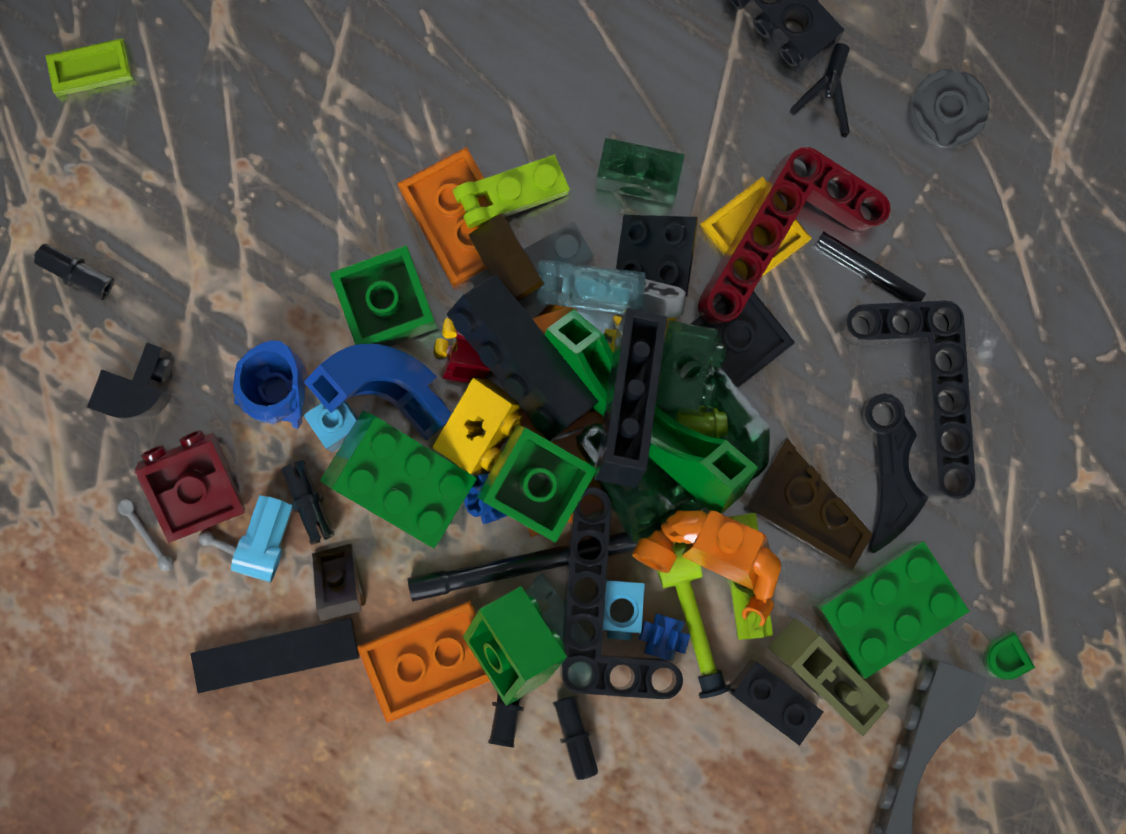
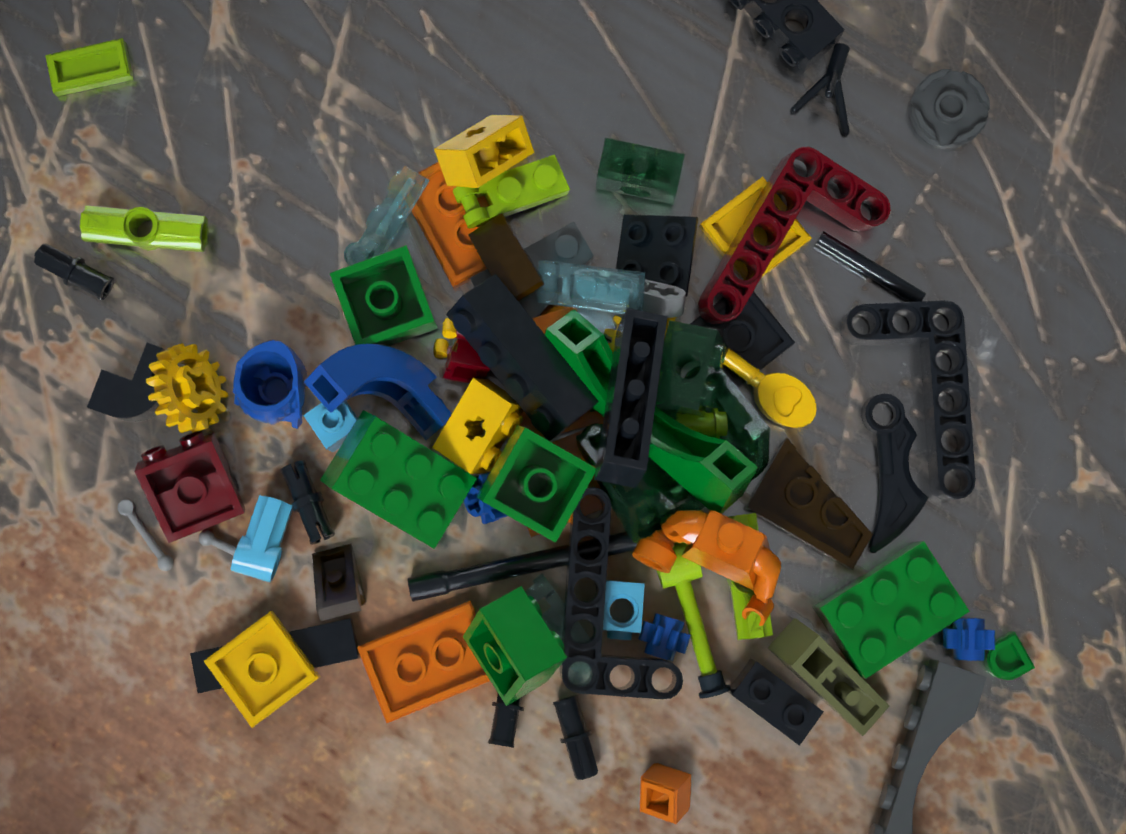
none -> lime piece [79,206,209,252]
none -> yellow gear [146,343,228,433]
none -> yellow tile [204,611,321,728]
none -> clear light blue plate [344,166,430,265]
none -> yellow brick [434,115,534,188]
none -> orange slope [640,763,691,824]
none -> yellow piece [719,348,817,428]
none -> blue gear [943,618,995,661]

